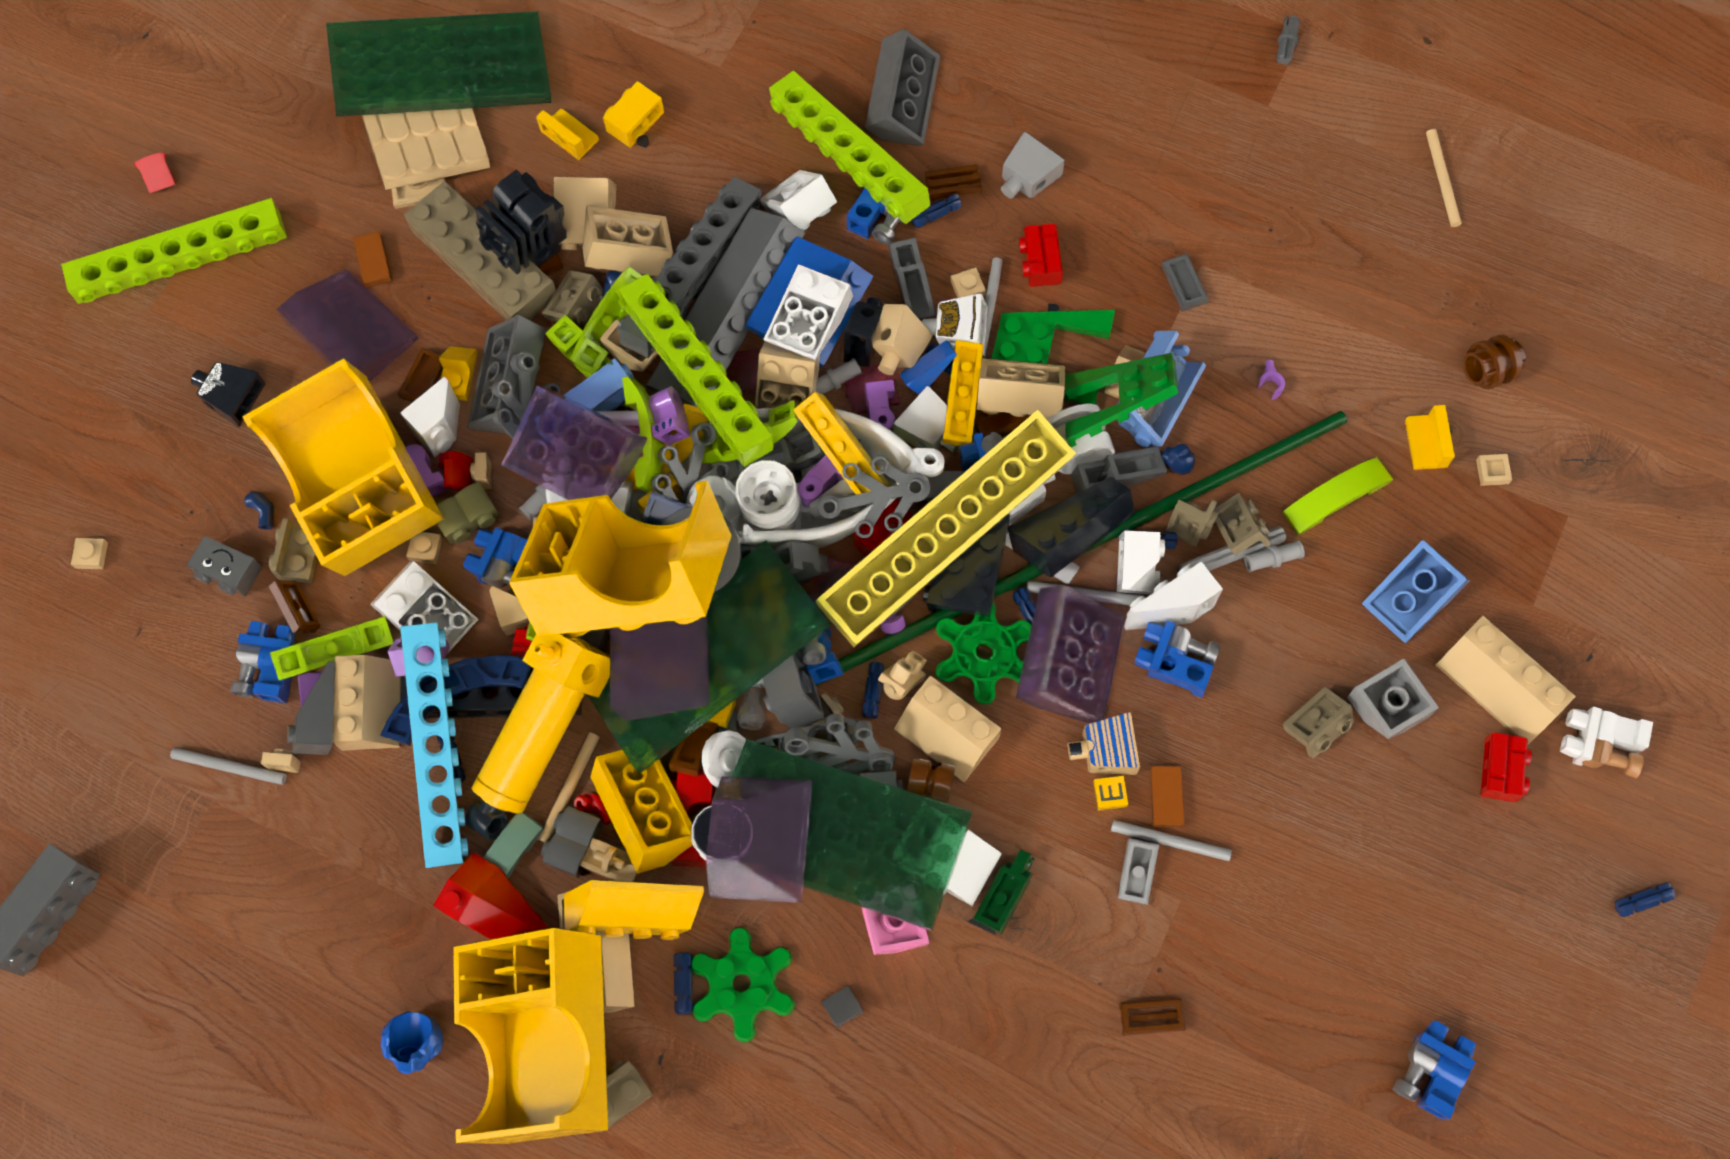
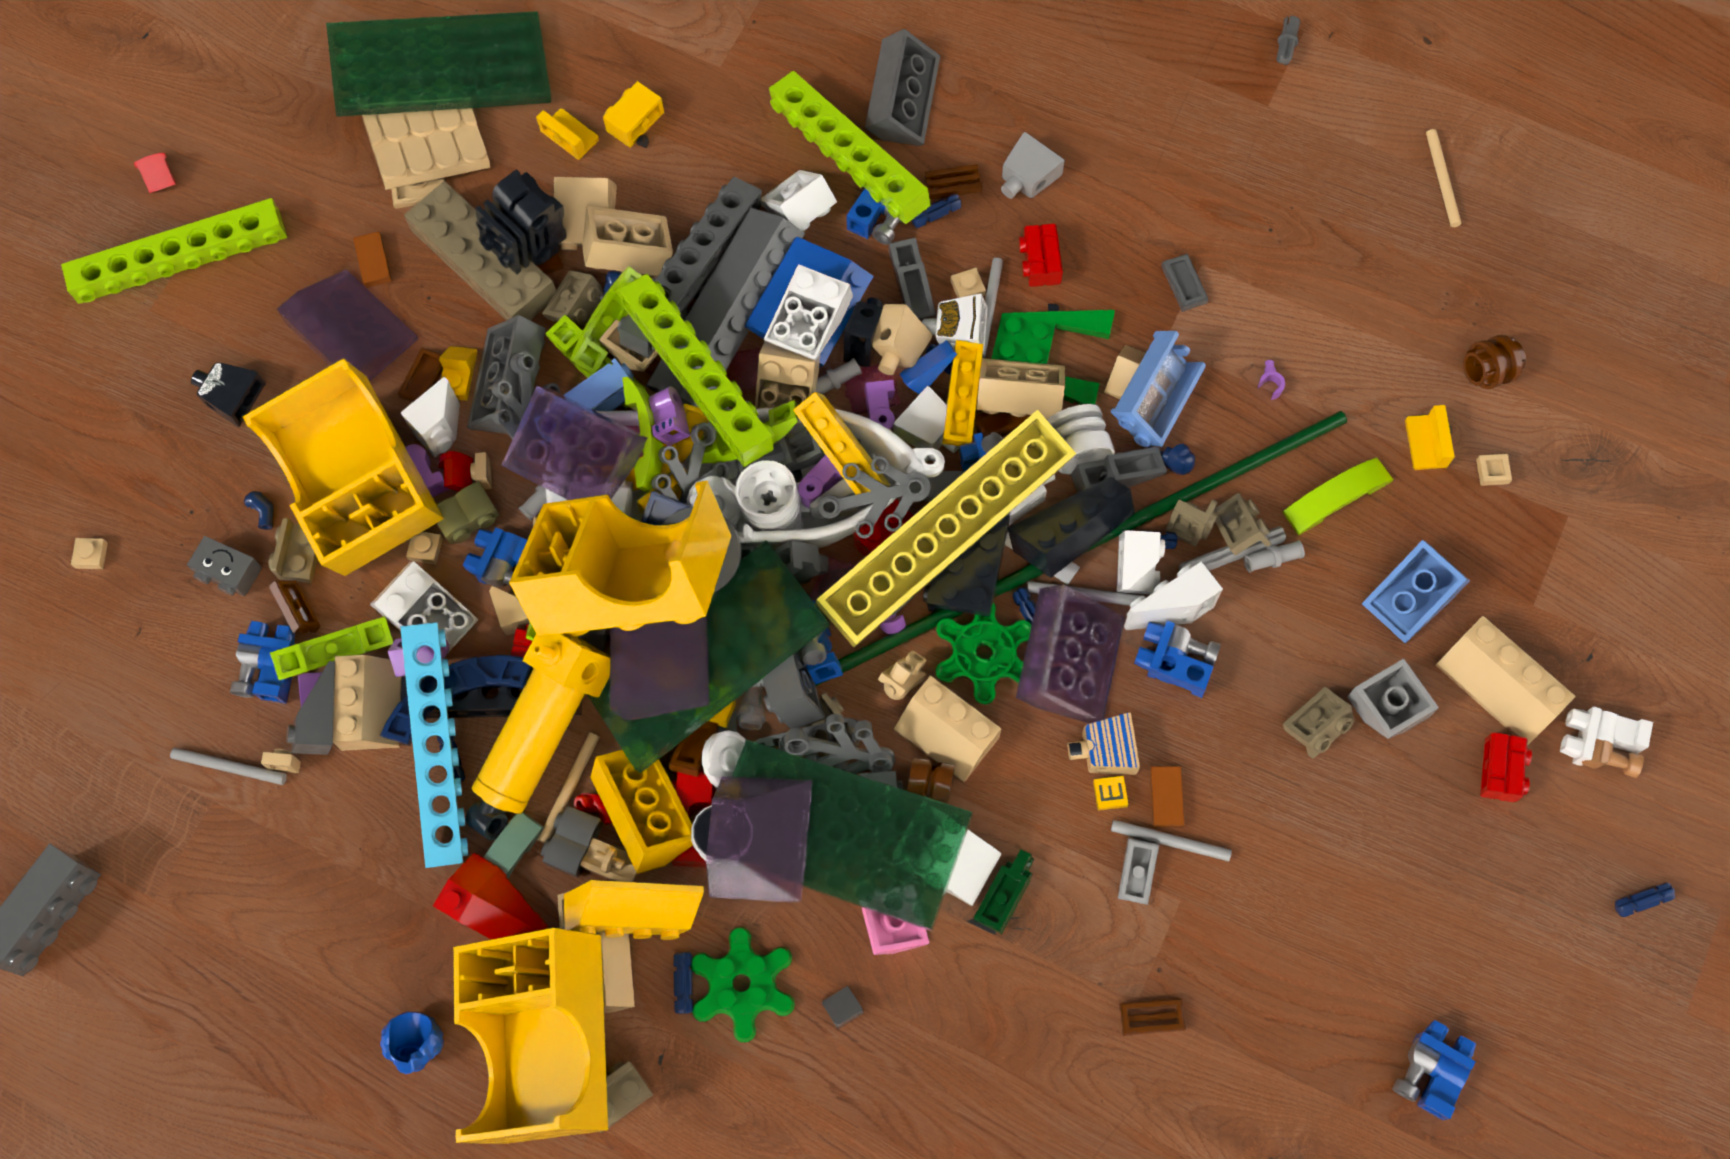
dark blue axle [862,662,885,719] -> none
green wing [1065,353,1179,447] -> none

